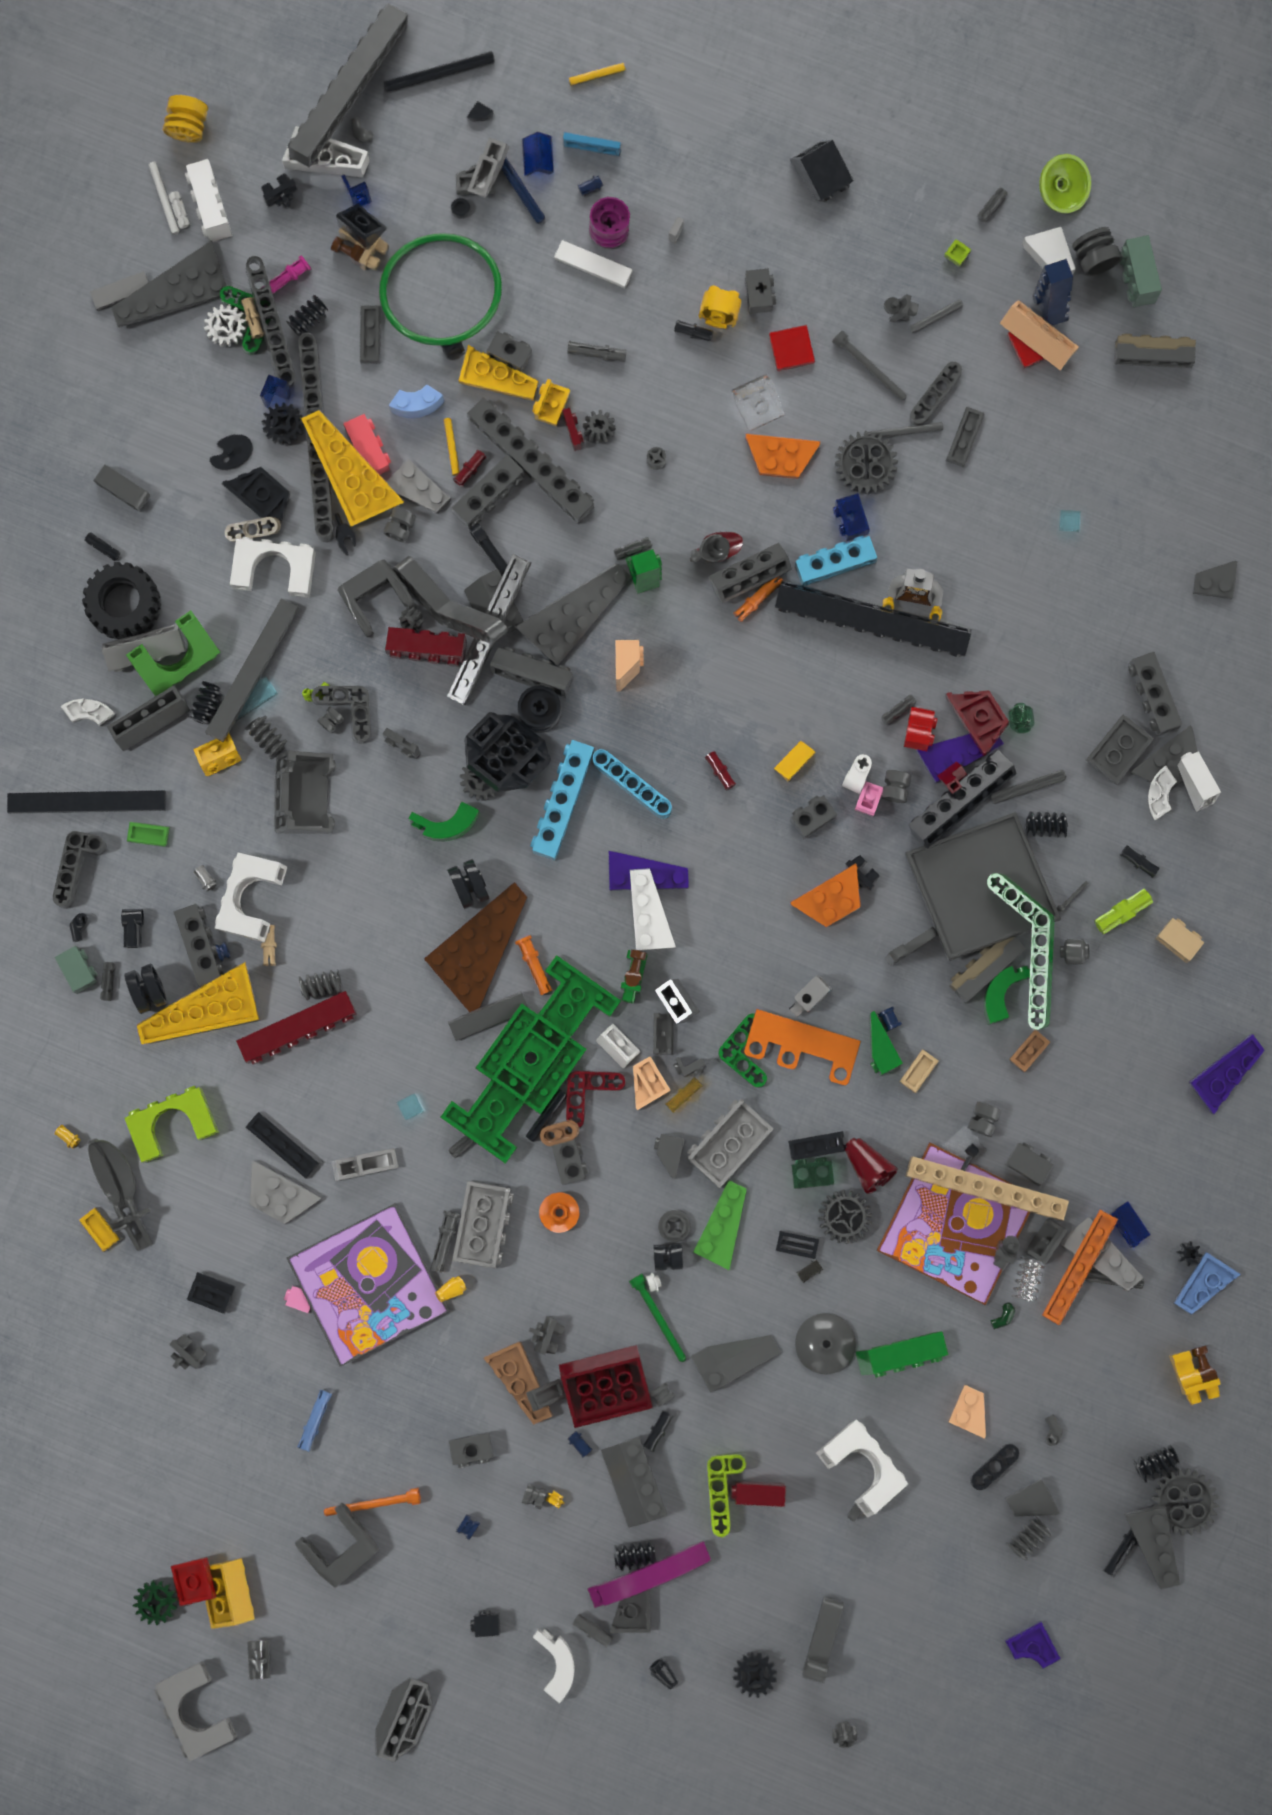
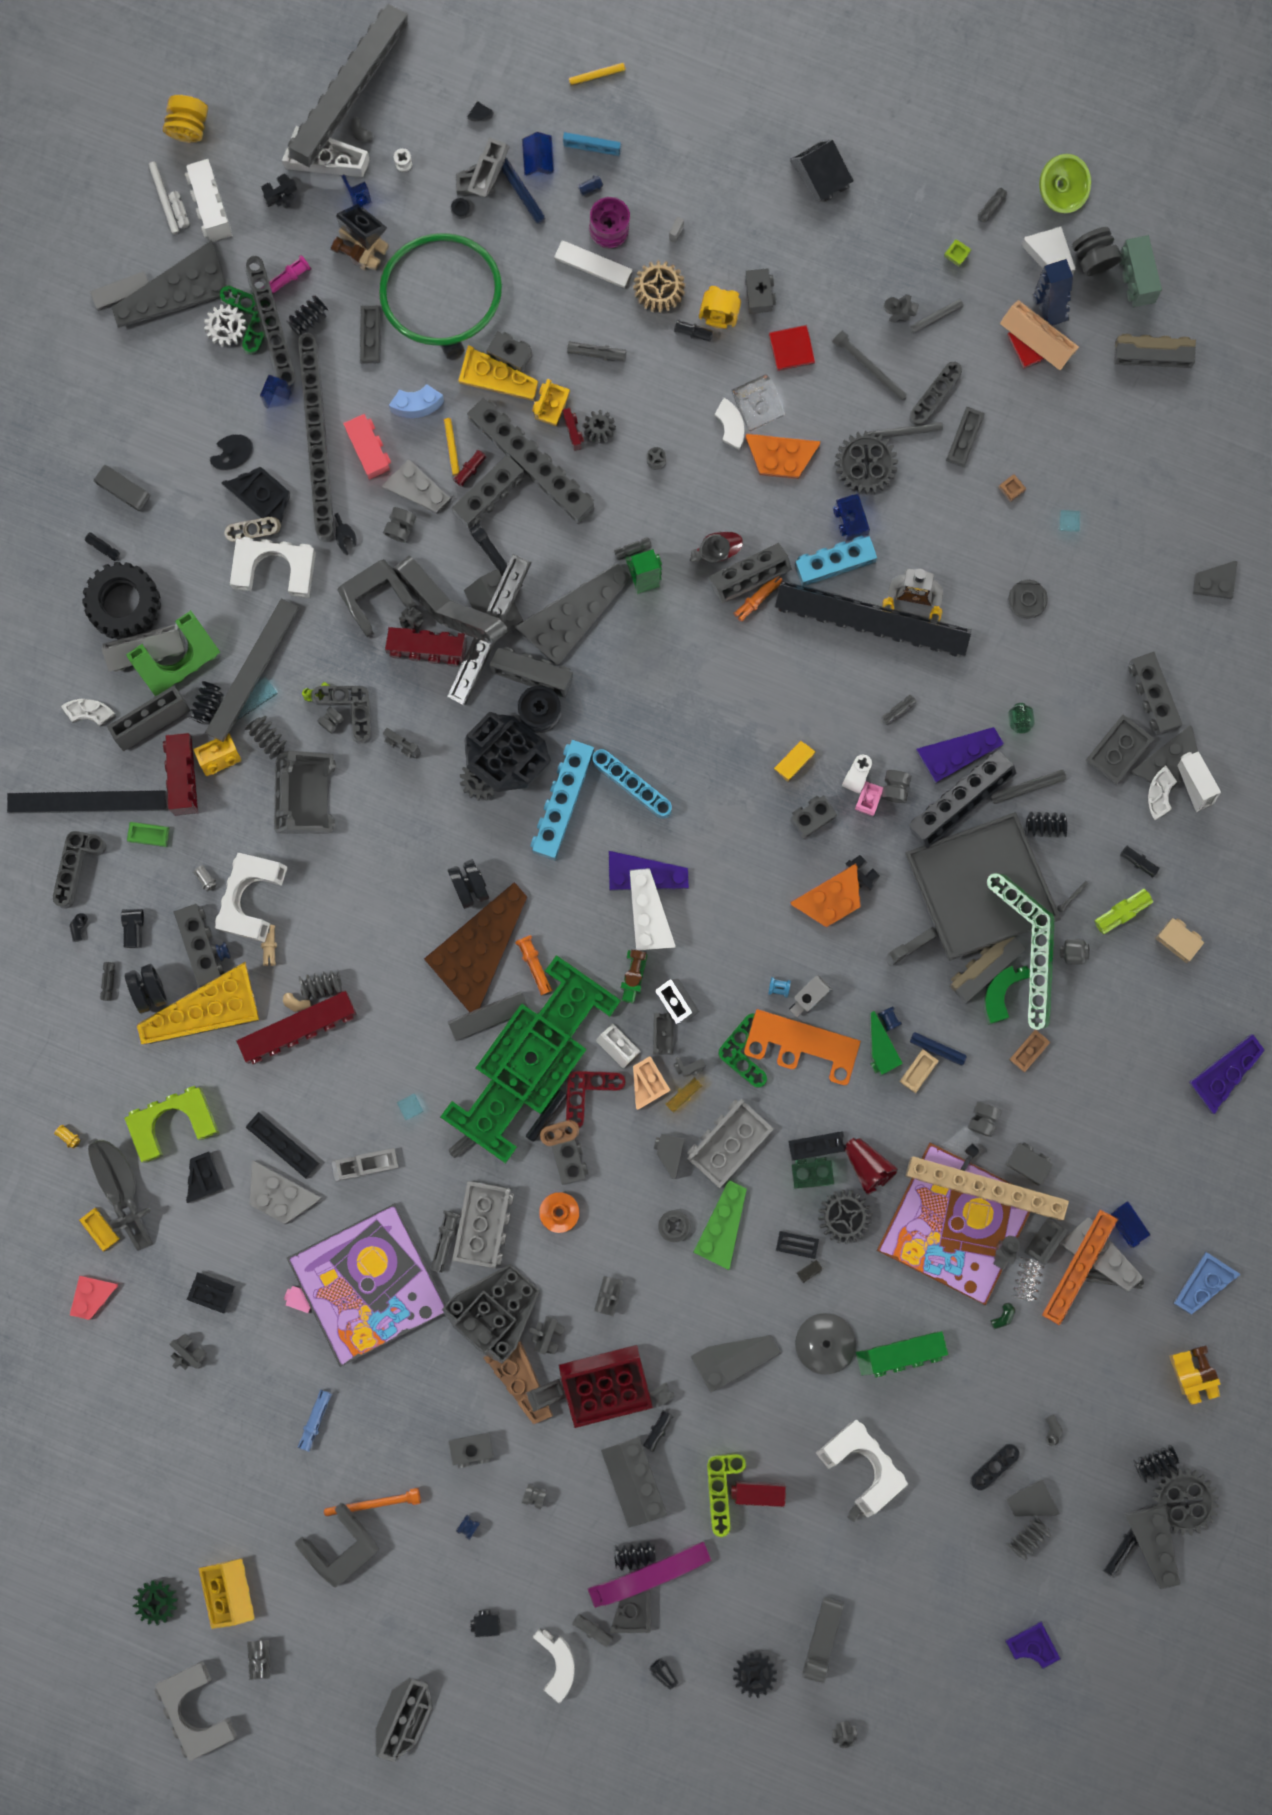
sand green brick [55,946,98,994] -> none
red tile [170,1557,217,1606] -> none
tan pin [242,297,264,339] -> none
black gear [262,402,305,446] -> none
yellow wing [301,410,404,526] -> none
black axle [384,51,495,92] -> none
green arch [408,801,480,842] -> none
yellow cone [435,1276,466,1302] -> none
yellow plate [546,1491,564,1509] -> none
dark blue pin [567,1431,592,1458] -> none
light nougat slope [615,640,644,691] -> none
green piece [628,1274,686,1362] -> none
white plate [645,1273,661,1292] -> none
black wheel [653,1243,683,1271] -> none
dark red pin [705,751,736,791] -> none
red brick [904,707,938,752] -> none
dark red piece [937,761,967,794] -> none
dark red wing [946,690,1009,757] -> none
light nougat wing [948,1385,986,1439] -> none
black gear [1176,1241,1202,1266] -> none
none -> coral wing [70,1276,118,1320]
none -> dark red wedge [163,733,199,816]
none -> black wing [186,1151,224,1203]
none -> tan arm [283,993,312,1012]
none -> white bush [394,148,412,172]
none -> dark grey wedge [442,1264,540,1364]
none -> dark grey hips [594,1276,623,1317]
none -> tan gear [633,260,685,313]
none -> white tile [715,398,744,450]
none -> dark azure bush [768,977,791,998]
none -> dark blue axle [910,1032,967,1066]
none -> medium nougat tile [998,474,1026,502]
none -> dark grey tile [1008,579,1048,619]

